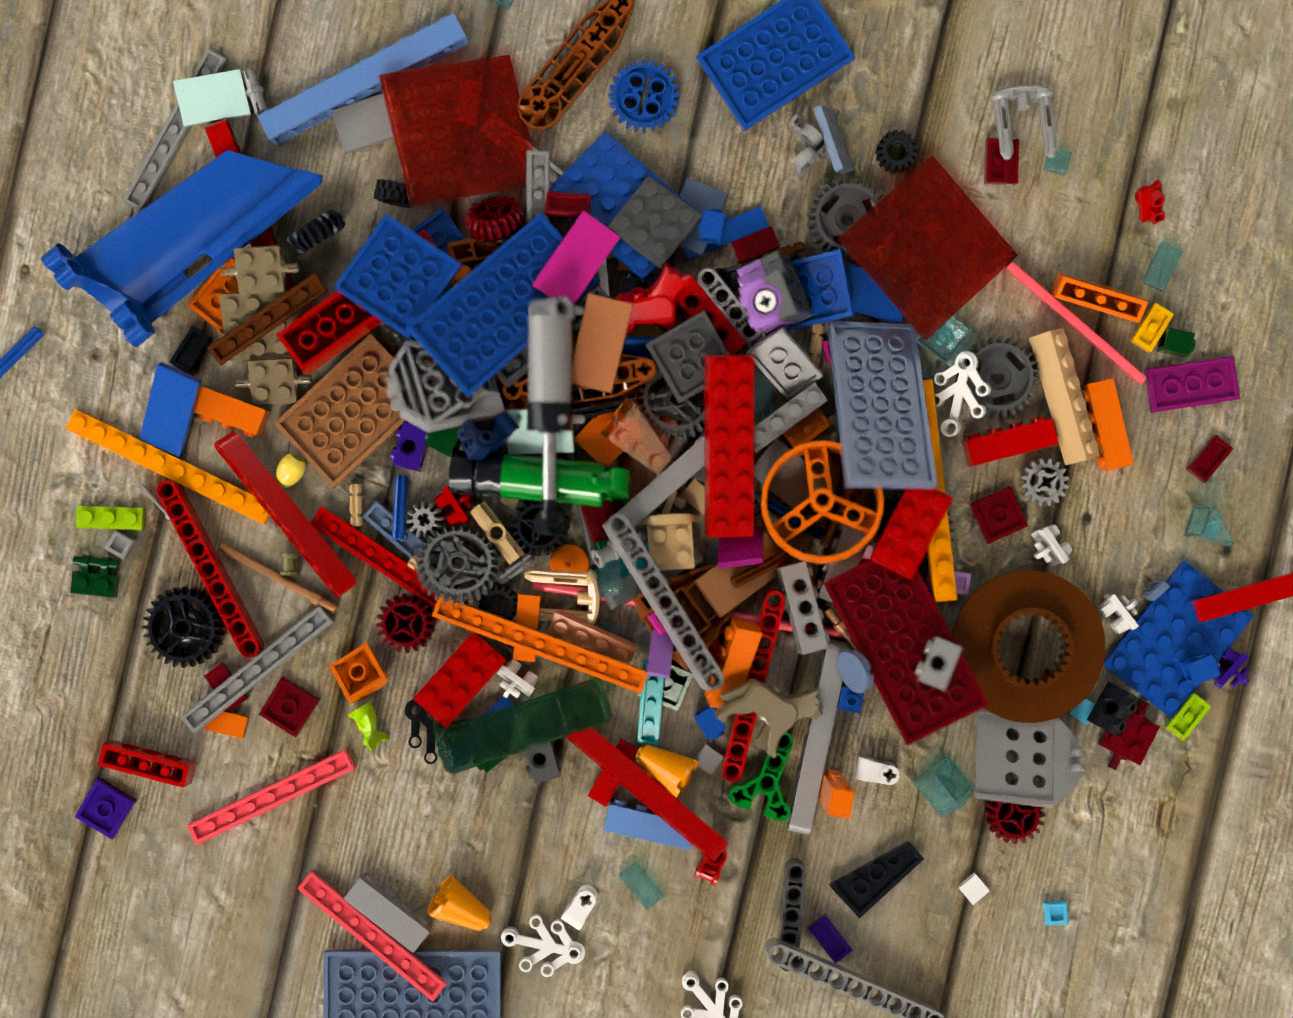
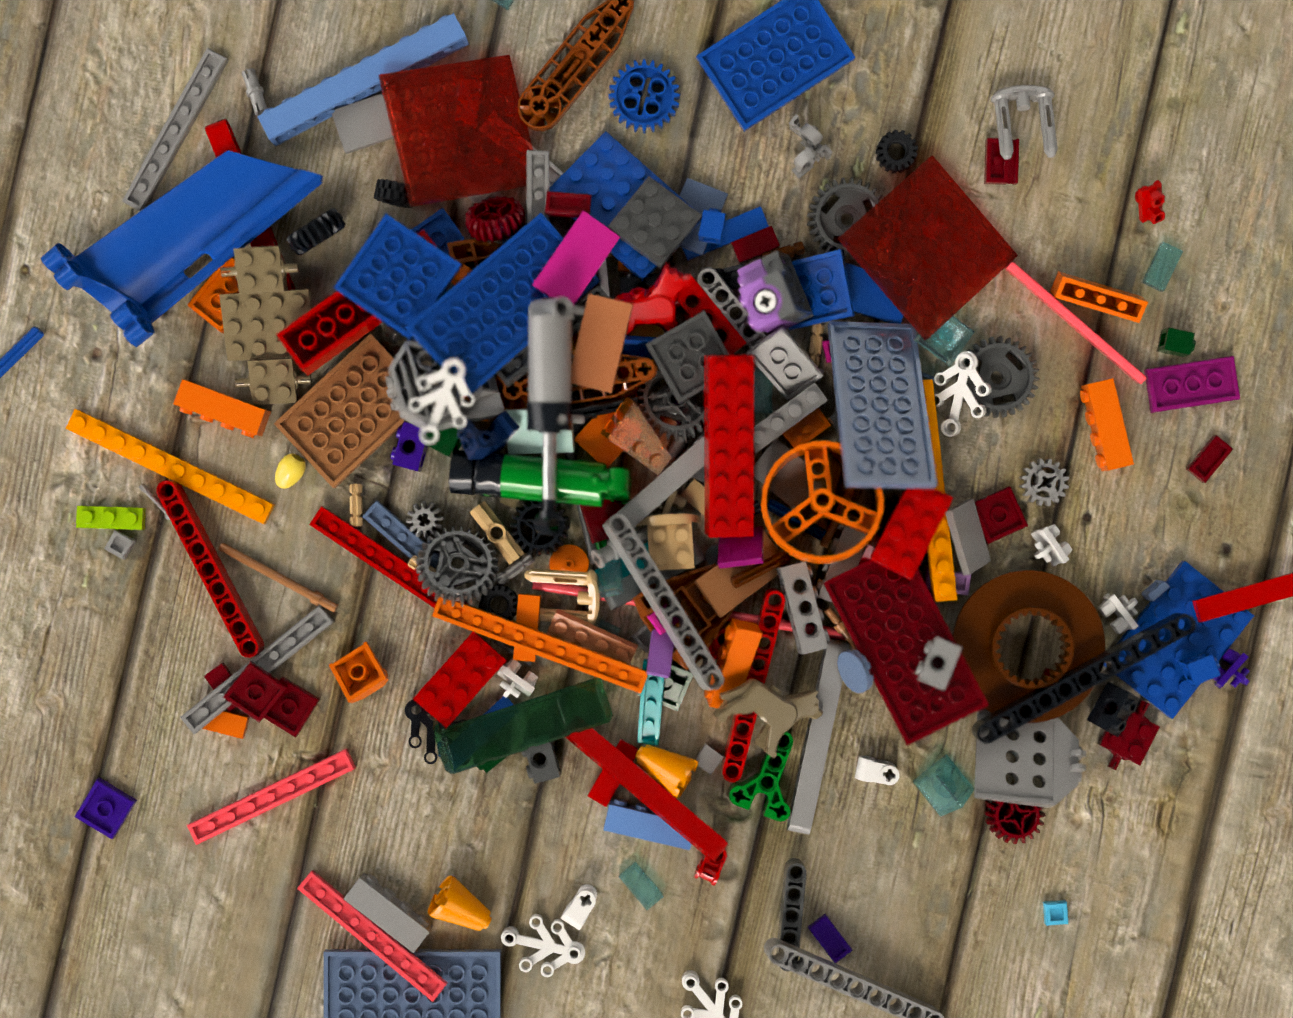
dark green plate [70,555,120,598] -> none
red brick [97,740,197,788] -> none
blue tile [139,362,202,457] -> none
black gear [142,586,227,668] -> none
black tile [169,325,213,375] -> none
light aqua tile [173,69,251,127] -> none
reddish brown tile [207,272,330,366] -> none
red beam [214,431,356,598] -> none
olive bush [280,552,300,576] -> none
lime animal [348,700,390,751] -> none
dark red gear [376,593,436,653] -> none
blue axle [392,475,407,540] -> none
red hips [434,486,474,526] -> none
blue brick [693,705,727,740] -> none
sand blue tile [814,105,855,175] -> none
orange brick [818,769,855,819] -> none
black wing [829,841,924,919] -> none
blue brick [837,685,864,713] -> none
white tile [957,873,990,905] -> none
red brick [961,416,1059,467] -> none
tan brick [1029,328,1100,465] -> none
clear light blue tile [1043,149,1072,176] -> none
medium azure tile [1068,698,1095,725] -> none
yellow plate [1130,303,1174,353] -> none
lime plate [1164,693,1211,741] -> none
clear light blue slope [1184,504,1235,546] -> none
none -> dark red tile [223,661,287,723]
none -> white plant [408,358,475,444]
none -> light grey tile [945,499,991,576]
none -> black beam [972,613,1196,744]

